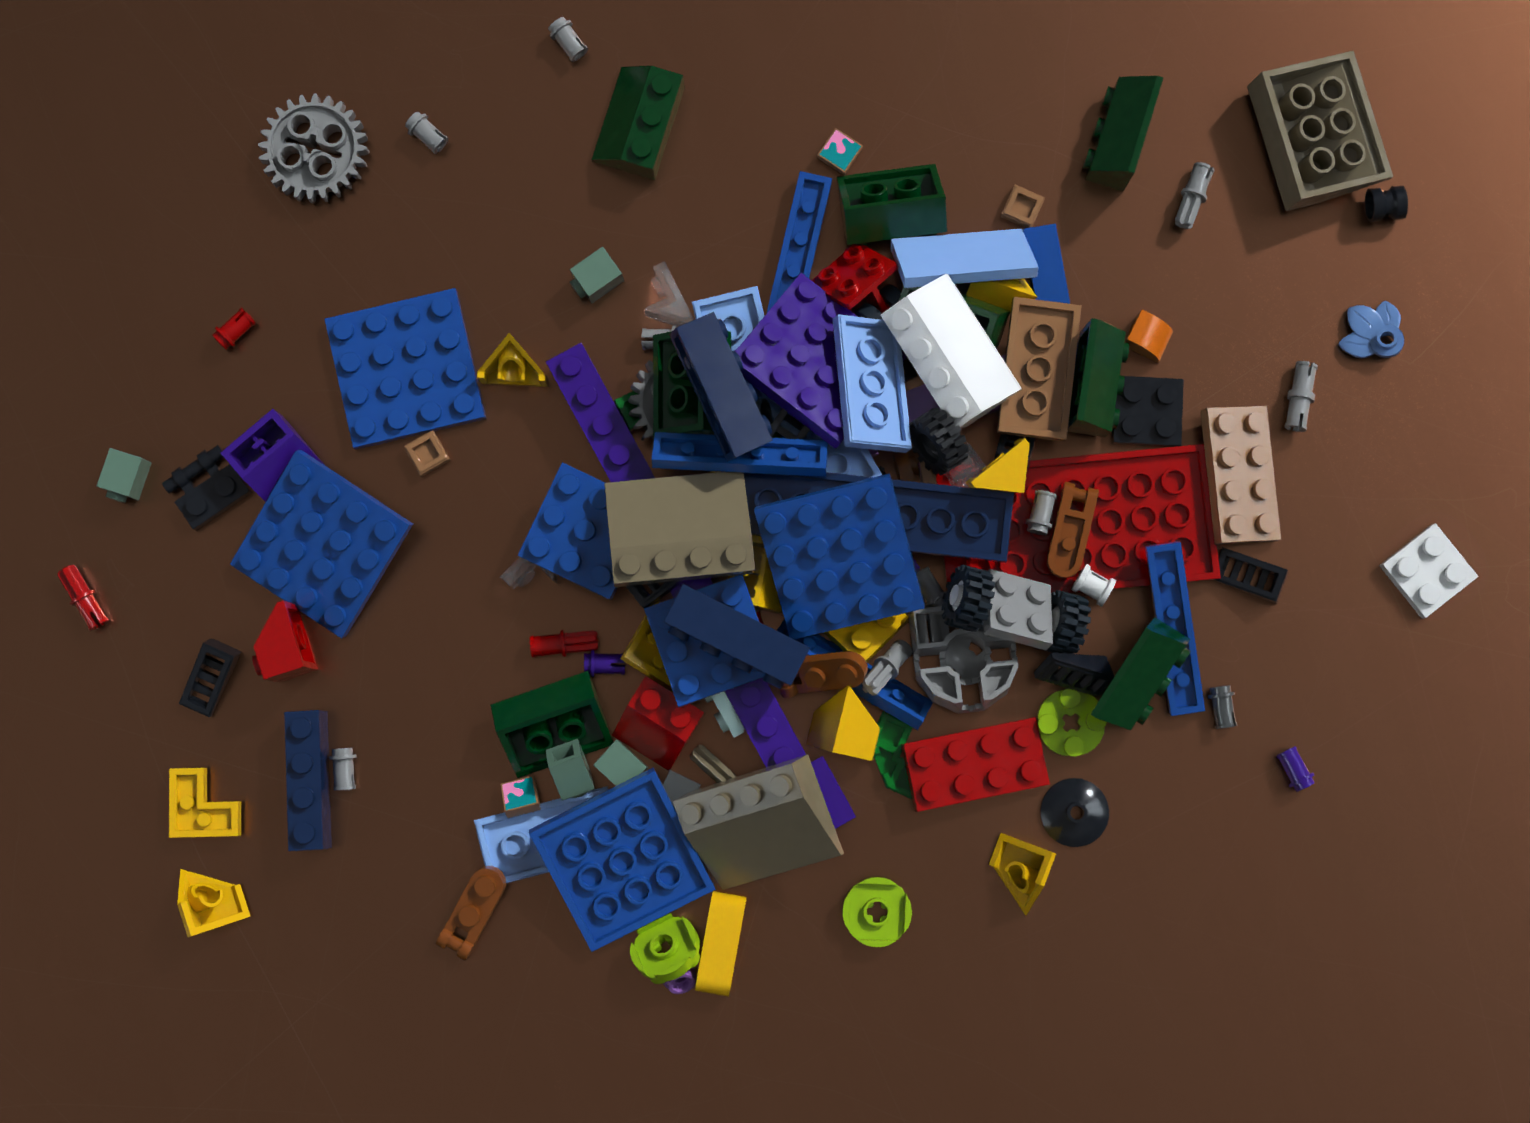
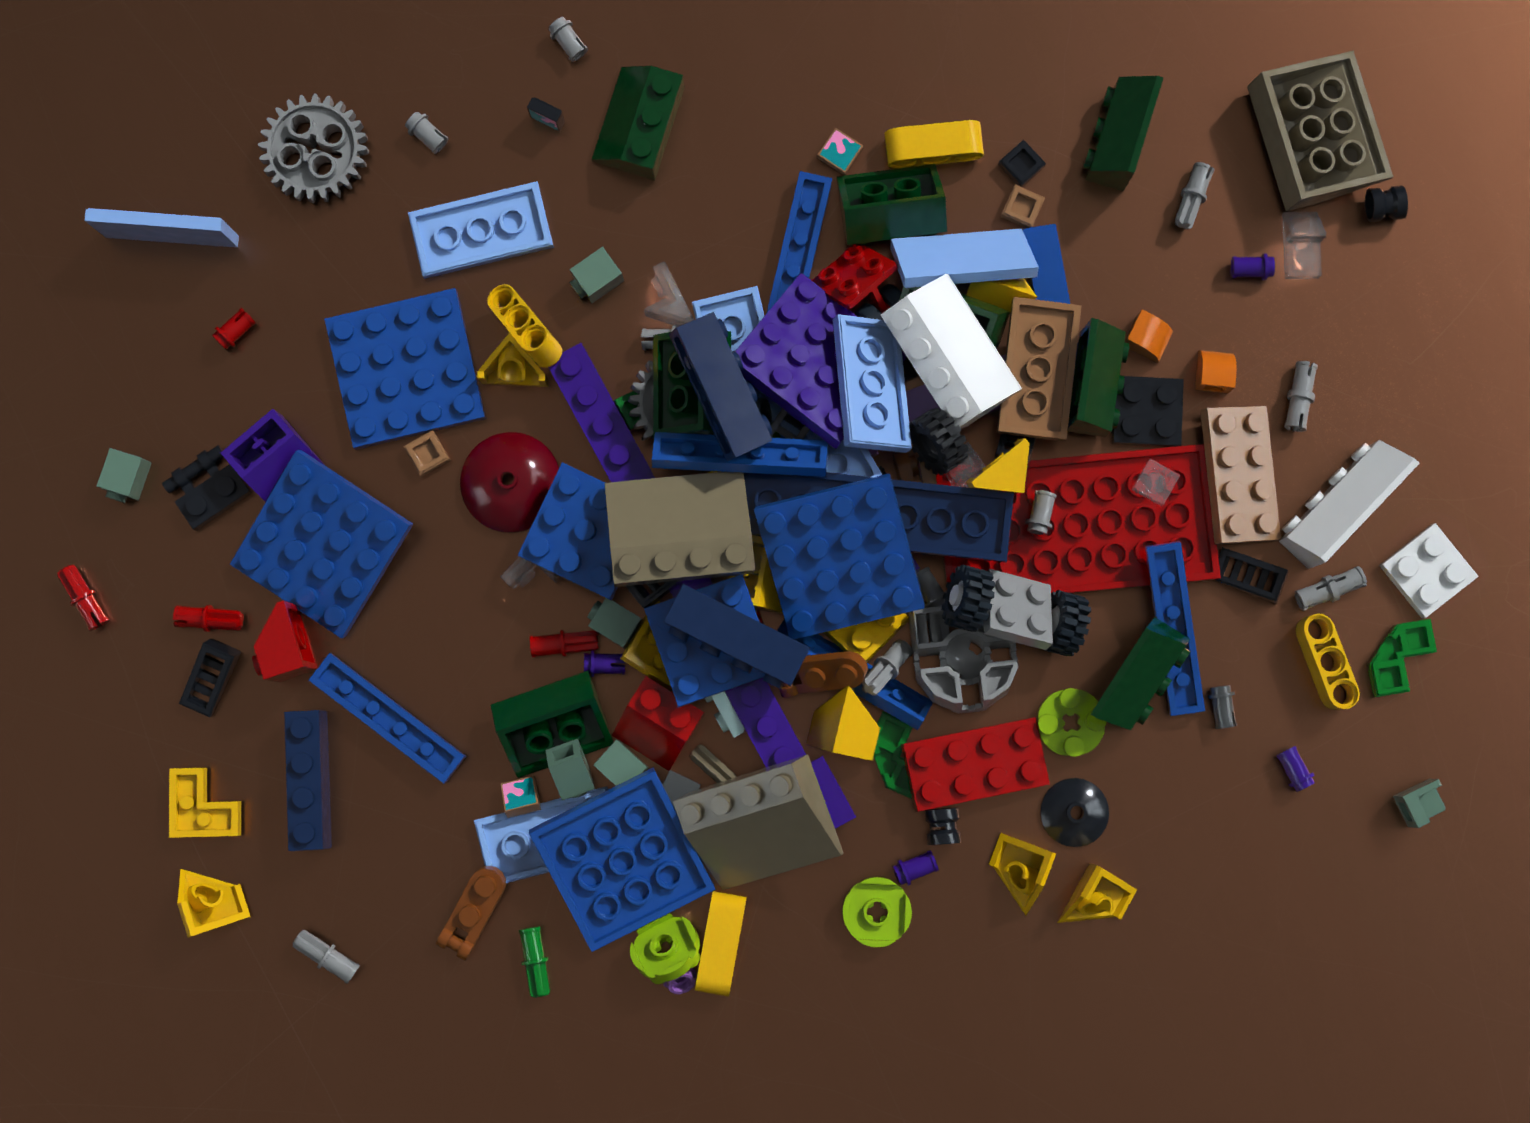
light grey pin [329,748,357,790] -> none
black slope [1034,653,1114,695] -> none
dark orange plate [1046,482,1099,579] -> none
white bush [1071,564,1117,607] -> none
medium blue plate [1339,301,1404,359] -> none
none -> light blue tile [84,208,239,248]
none -> red axle [173,605,244,632]
none -> light grey axle [293,930,360,984]
none -> blue plate [309,653,466,784]
none -> light blue tile [408,181,554,279]
none -> dark red dish [460,432,559,533]
none -> yellow beam [487,284,562,368]
none -> green axle [519,926,550,998]
none -> black tile [527,97,565,132]
none -> sand green brick [587,598,642,649]
none -> yellow beam [884,120,984,168]
none -> dark purple pin [892,850,939,886]
none -> black wheel [925,808,962,845]
none -> black tile [998,140,1046,187]
none -> yellow slope [1057,863,1137,923]
none -> clear plate [1131,458,1180,506]
none -> orange brick [1195,350,1237,394]
none -> dark purple pin [1231,253,1275,280]
none -> white slope [1279,440,1420,569]
none -> clear slope [1282,212,1326,279]
none -> light grey pin [1295,566,1367,611]
none -> yellow beam [1295,613,1360,710]
none -> green tile [1367,619,1437,698]
none -> sand green panel [1393,778,1446,828]

